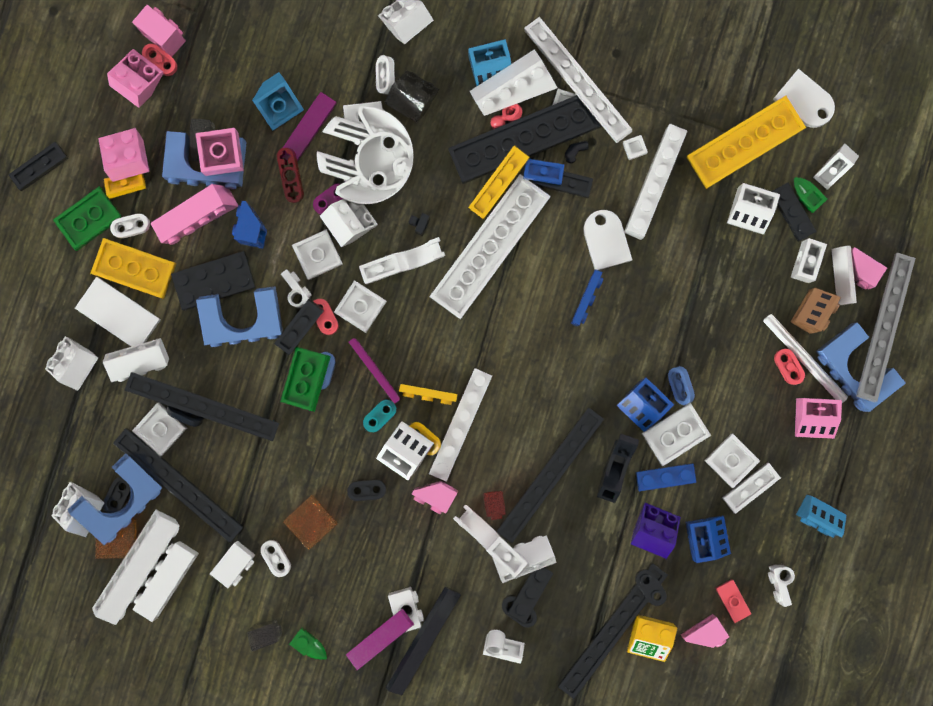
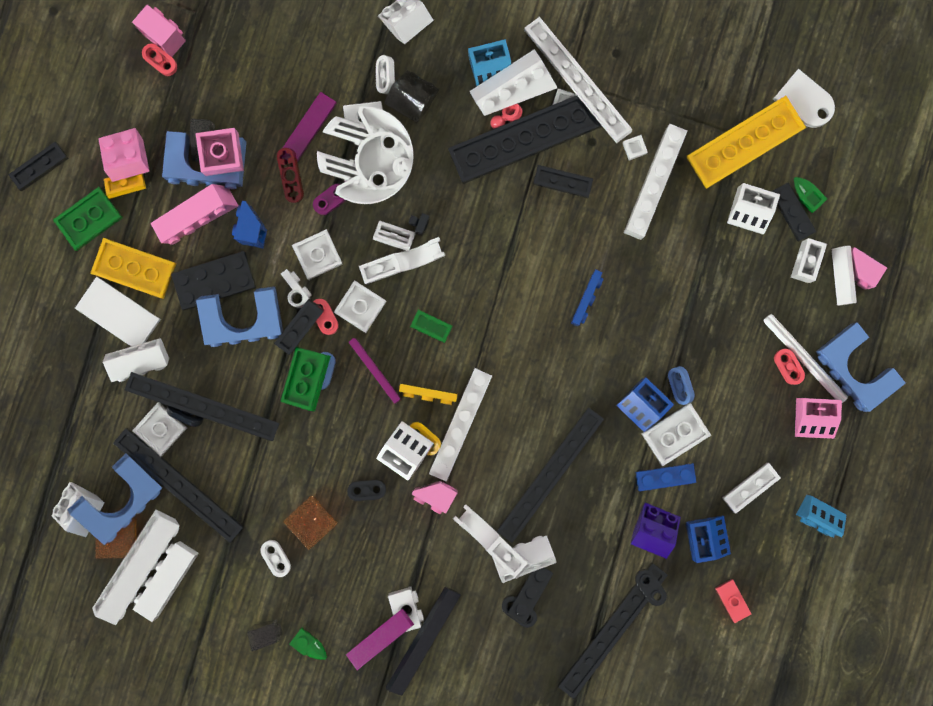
white slope [45,336,98,391] -> none
black plate [103,477,131,513] -> none
bright pink slope [107,49,163,108] -> none
white plate [110,214,150,238] -> none
white brick [210,541,255,588] -> none
dark azure slope [252,72,304,131] -> none
white slope [320,199,378,247] -> none
teal plate [363,400,397,432] -> none
white plate [430,174,551,320] -> none
yellow plate [468,146,530,219] -> none
clear red brick [483,490,506,520] -> none
white plate [483,630,525,664] -> none
blue plate [523,159,565,185] -> none
black arm [564,140,589,164] -> none
white tile [584,210,632,270] -> none
black arch [597,434,639,503] -> none
yellow slope [627,615,677,662] -> none
bright pink slope [681,614,729,648] -> none
white plate [704,434,760,488] -> none
white plate [768,565,795,607] -> none
medium nougat slope [791,288,841,334] -> none
white slope [813,144,859,190] -> none
light grey plate [856,253,915,402] -> none
none -> white tile [373,221,415,251]
none -> green plate [410,310,453,343]

